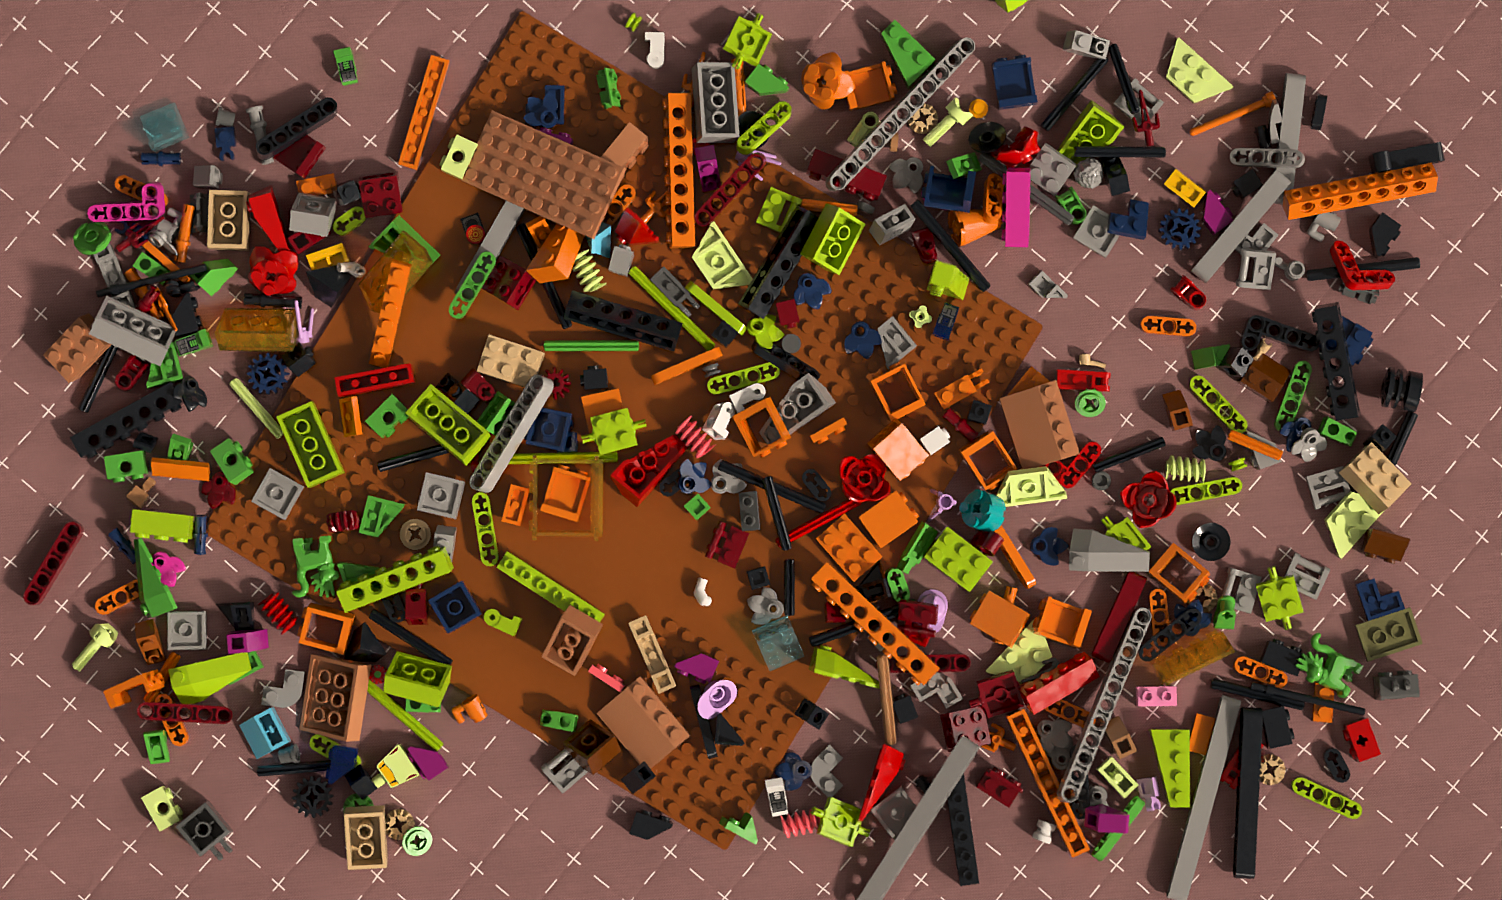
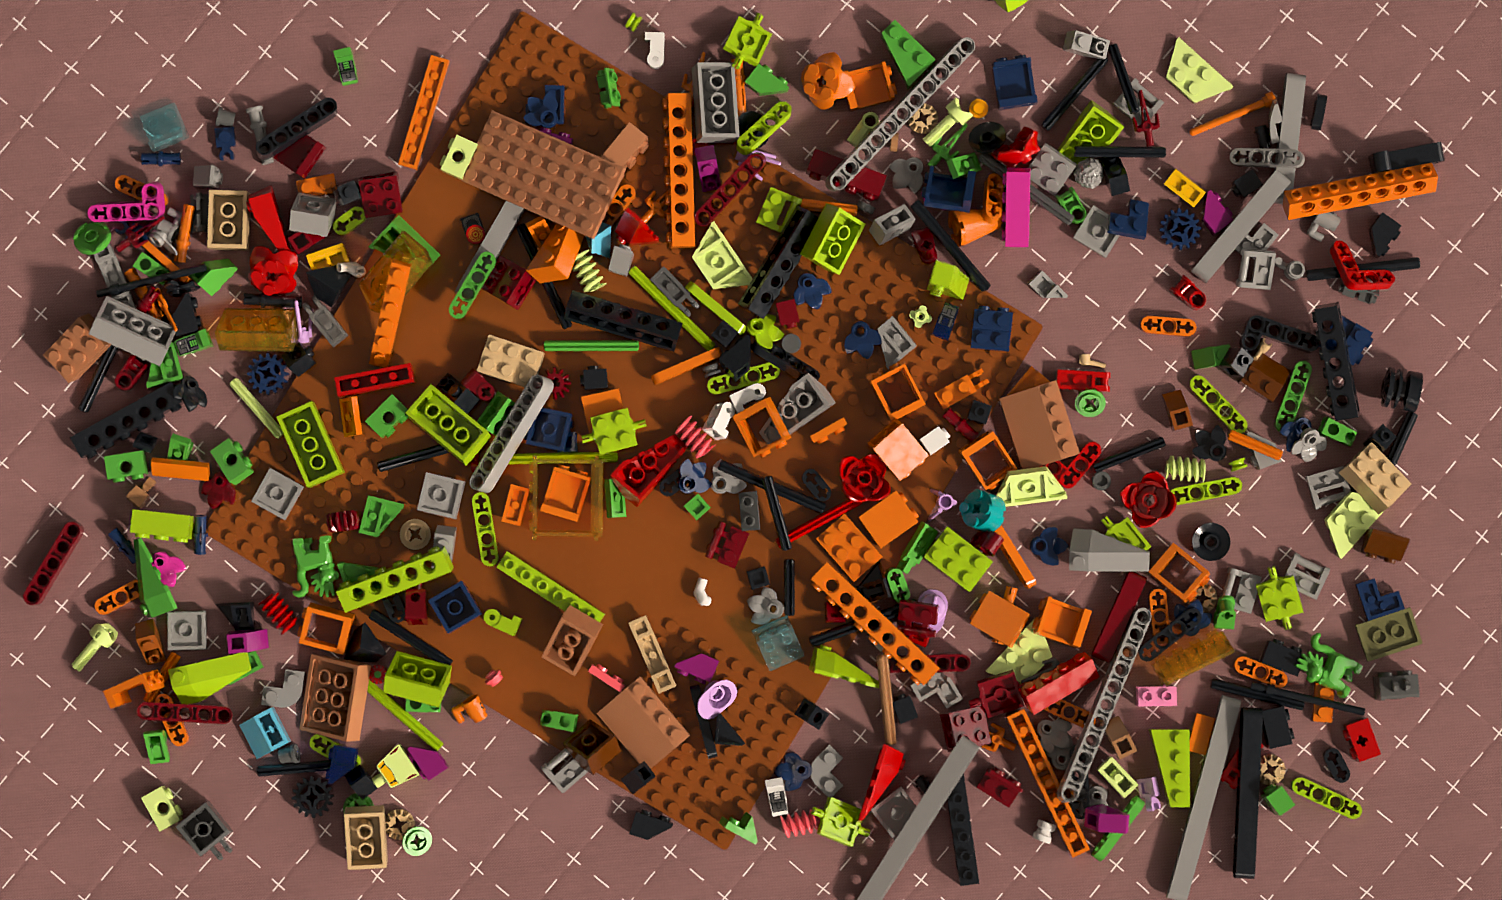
none -> dark grey hinge [302,295,348,347]
none -> coral plate [485,669,503,687]
none -> bright green plate [604,479,626,518]
none -> black slope [719,335,752,382]
none -> bright green piece [927,124,968,167]
none -> dark blue plate [970,306,1013,352]
none -> bright green brick [1261,784,1295,816]

